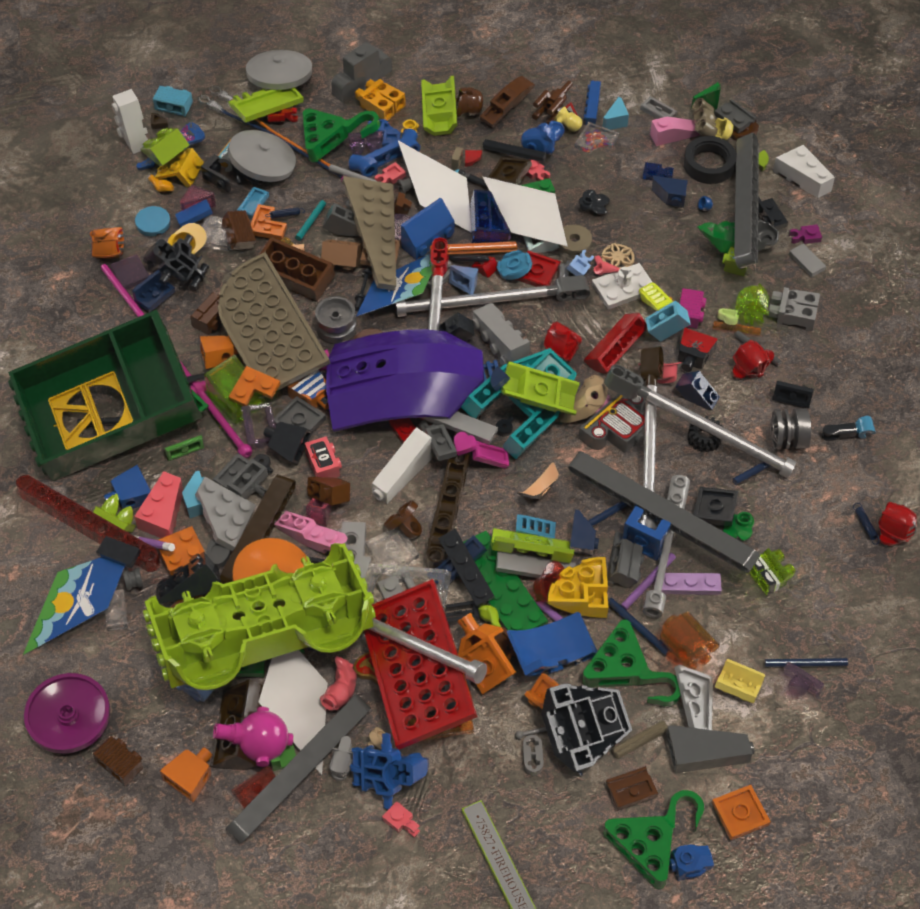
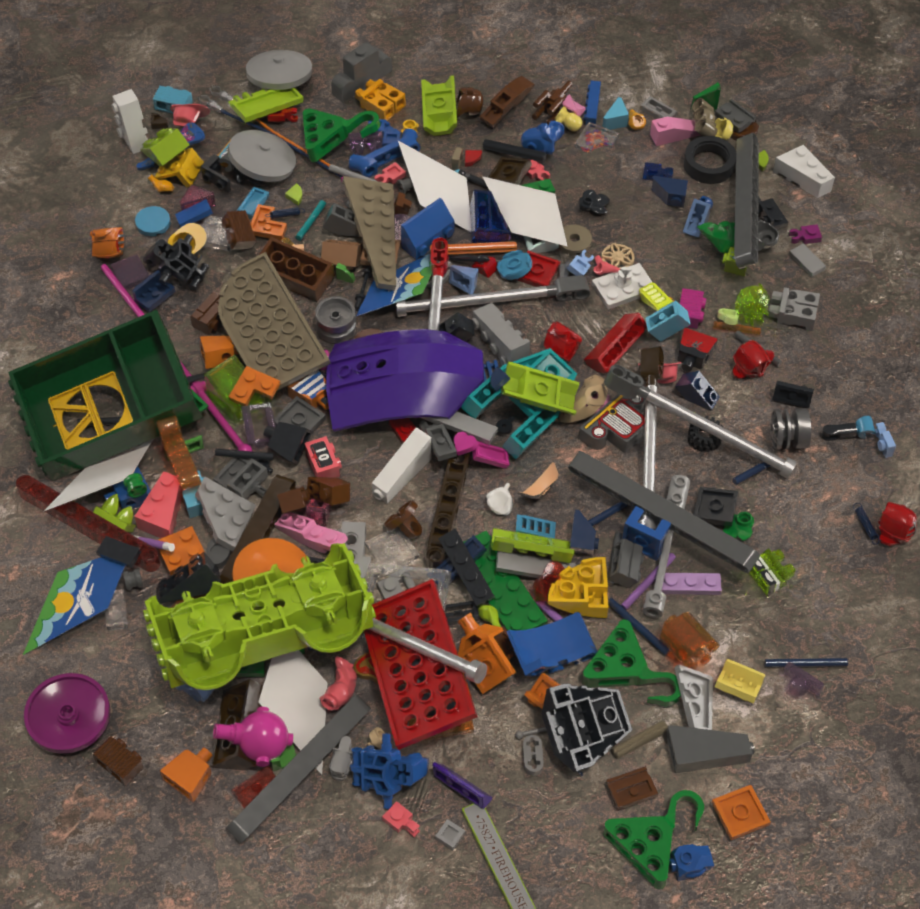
none -> white sticker [43,439,153,512]
none -> green wheel [123,473,147,498]
none -> clear orange beam [157,415,201,491]
none -> coral piece [170,104,210,127]
none -> black bar [215,448,274,461]
none -> reddish brown slope [277,485,311,514]
none -> lime tile [285,183,303,205]
none -> bright green tile [336,263,356,283]
none -> dark purple slope [432,762,493,809]
none -> light grey tile [435,819,465,851]
none -> white piece [486,483,513,515]
none -> bright pink slope [562,94,586,117]
none -> light orange animal [628,109,646,130]
none -> medium blue slope [683,199,711,238]
none -> light blue plate [875,422,896,458]

